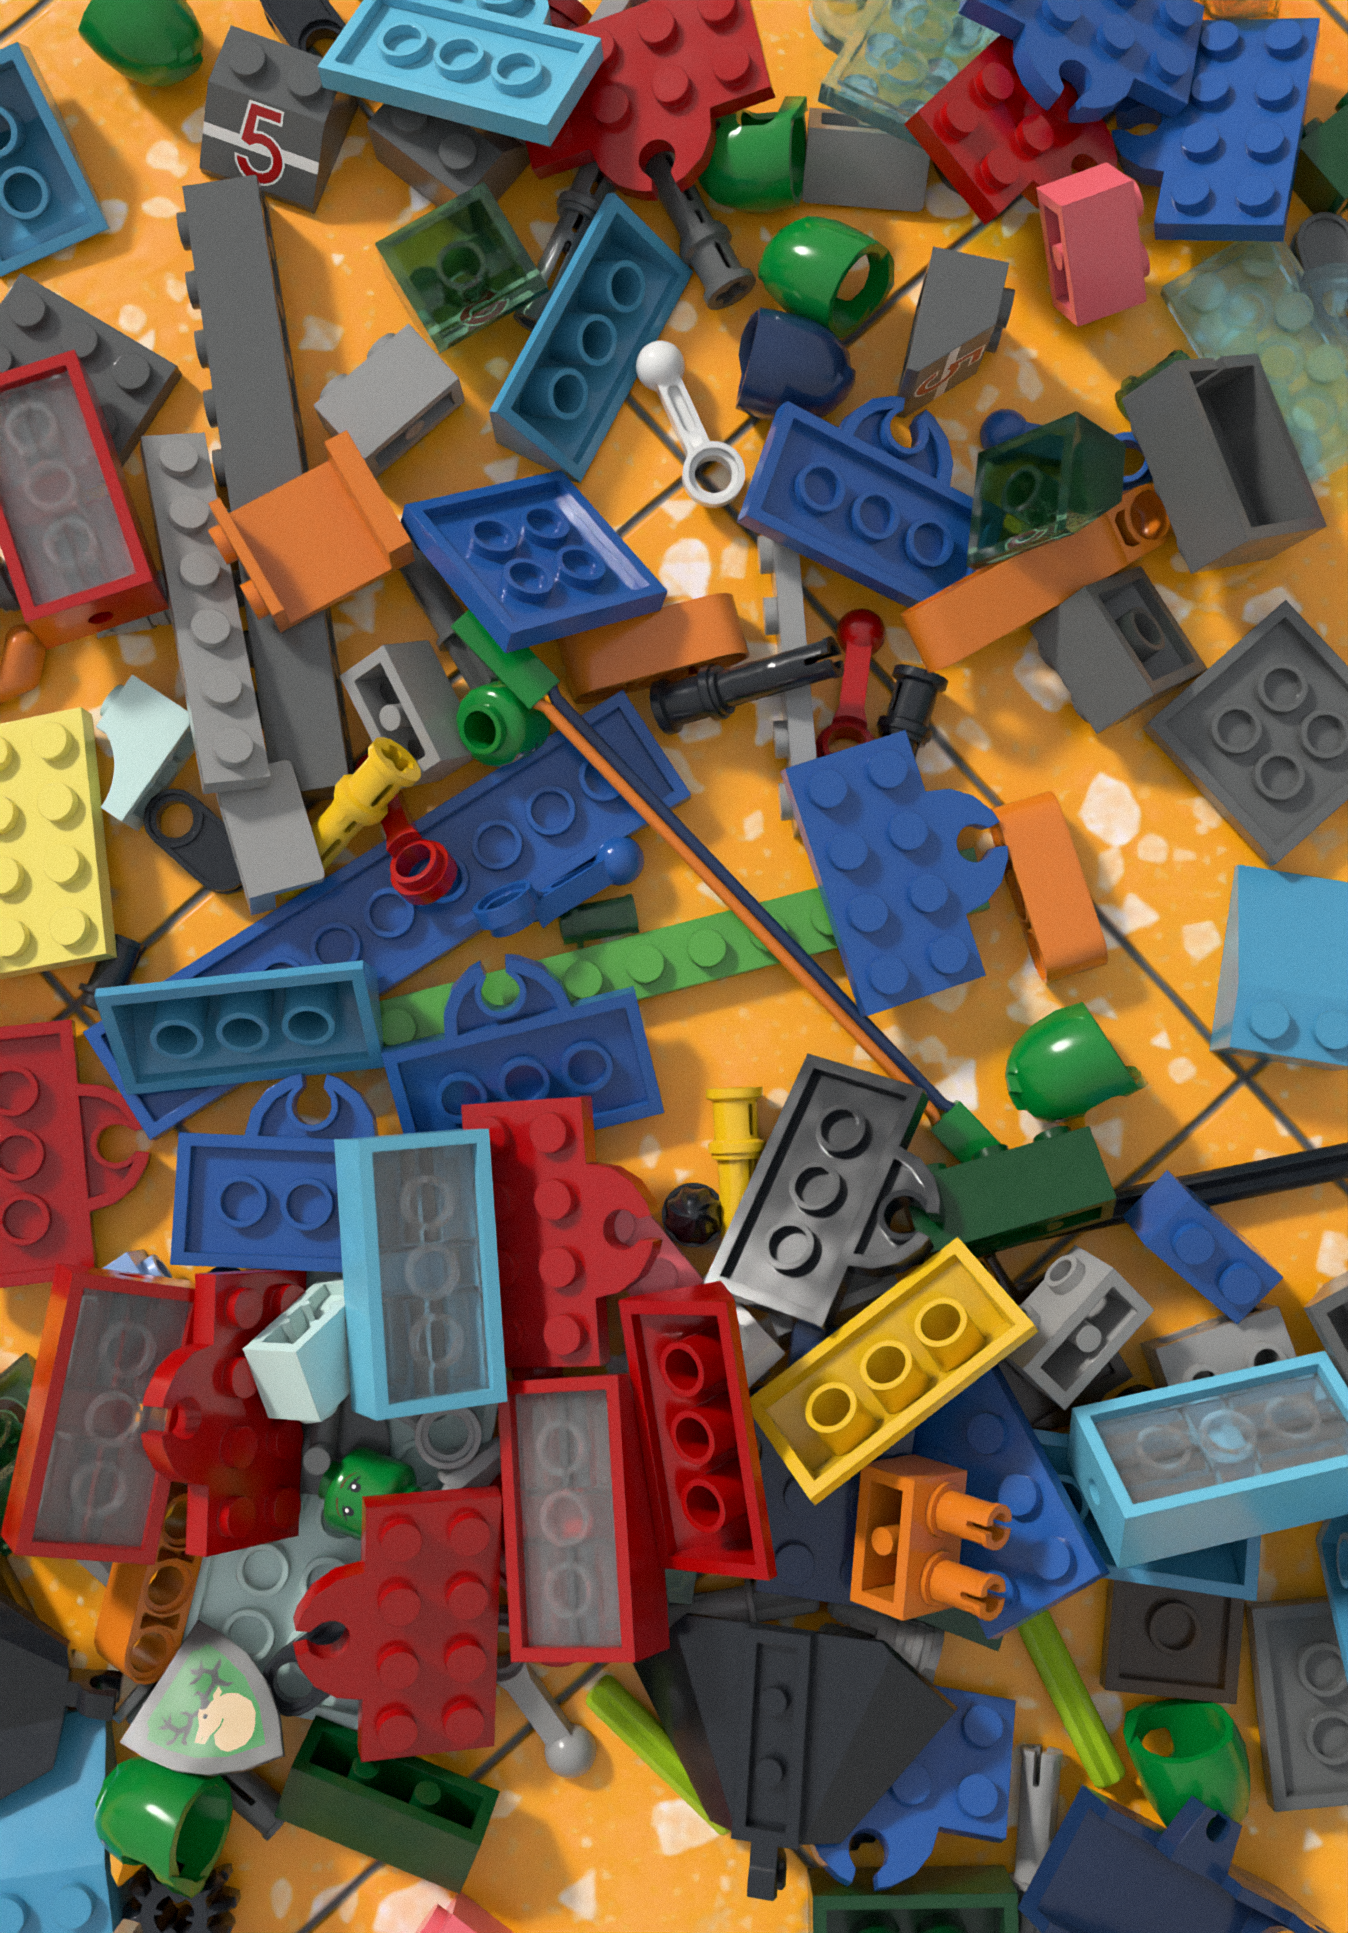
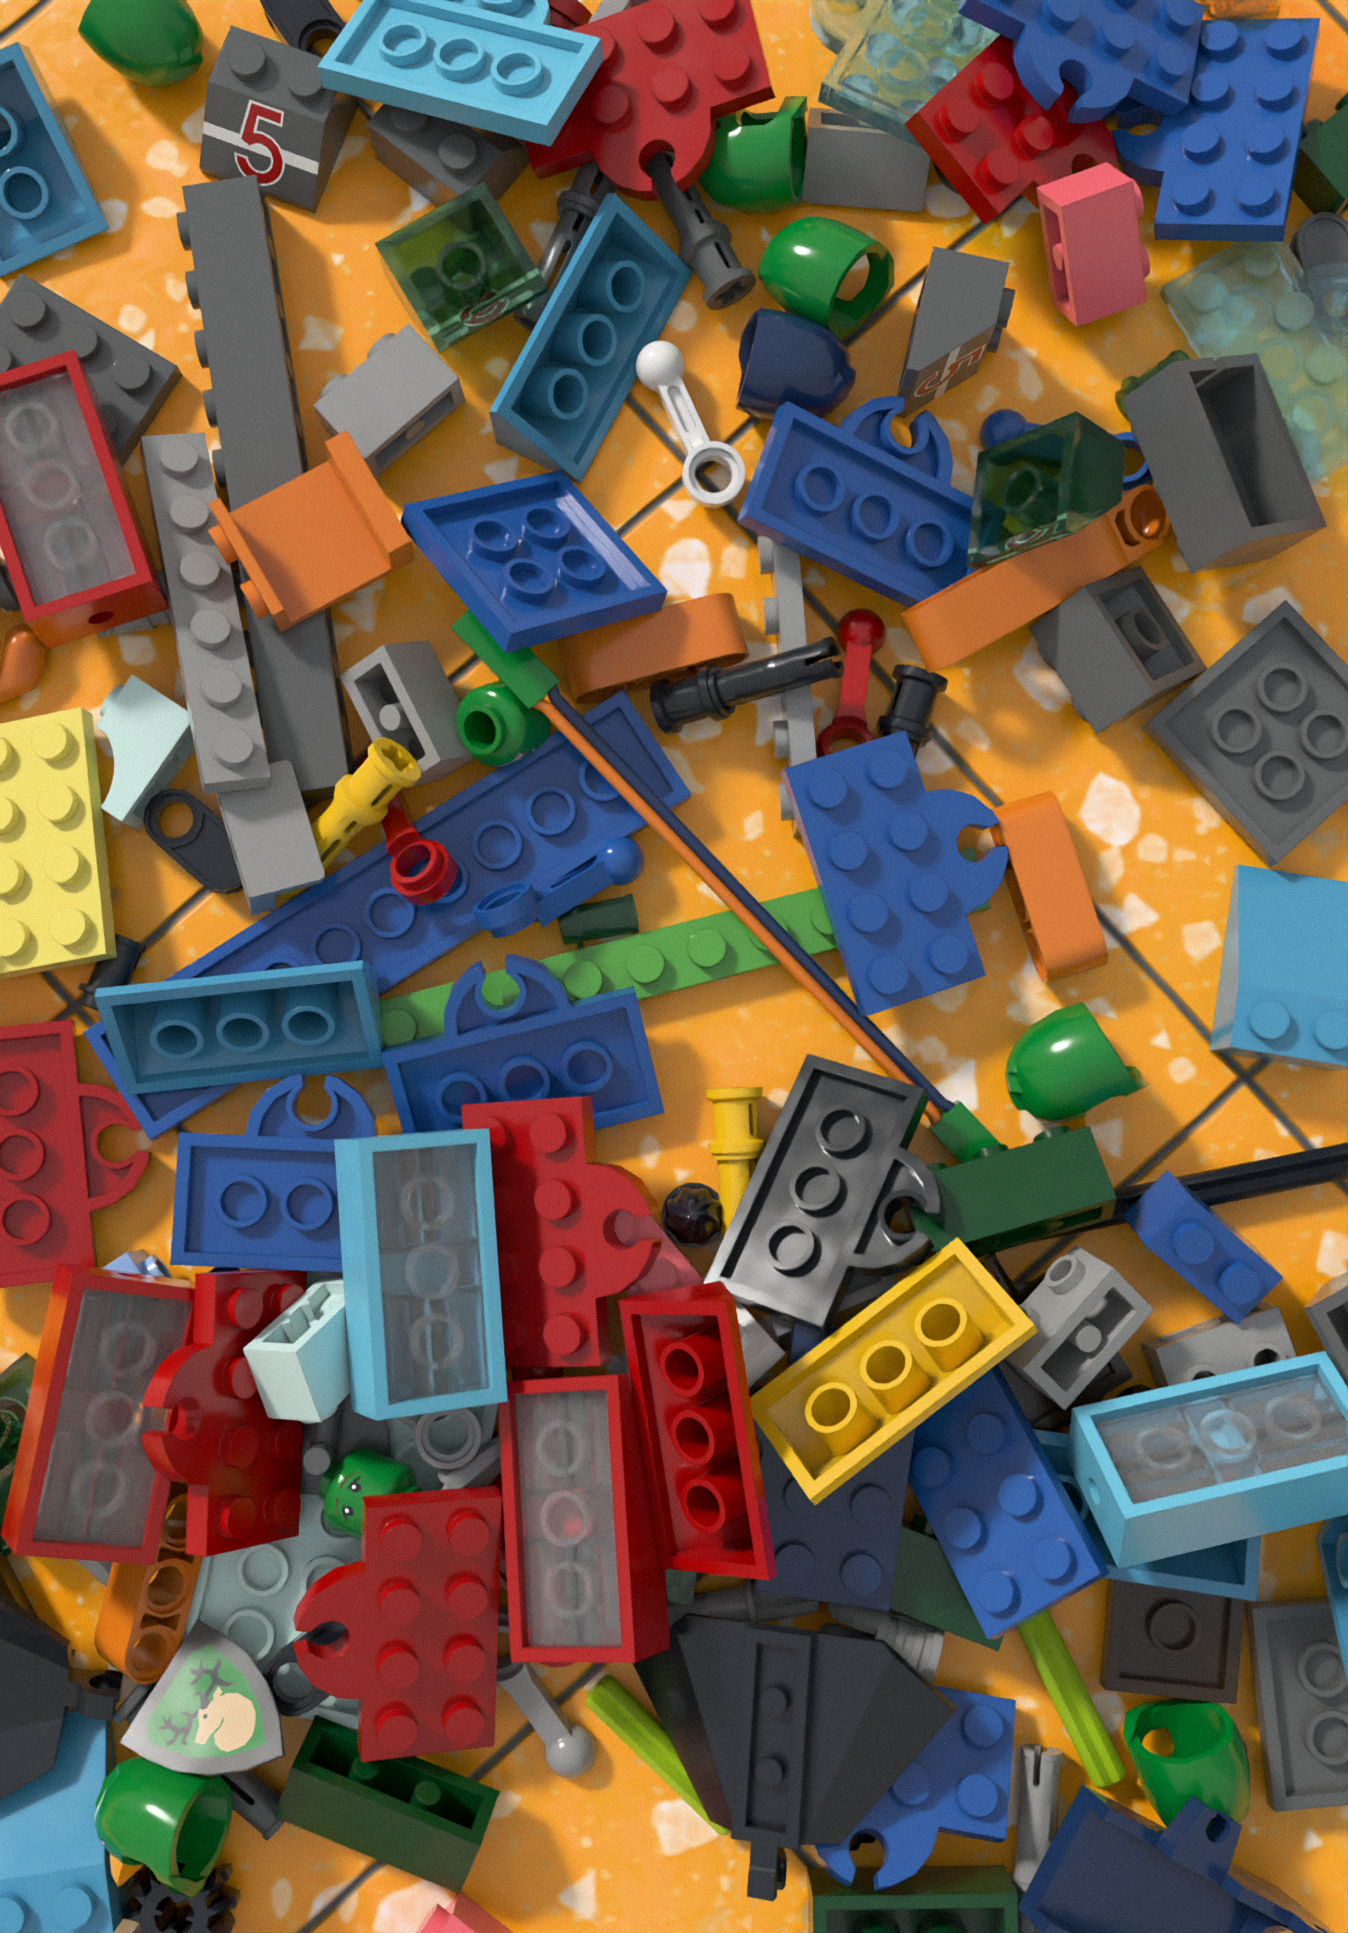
dark grey axle [399,535,499,690] -> none
orange brick [850,1454,1012,1621] -> none

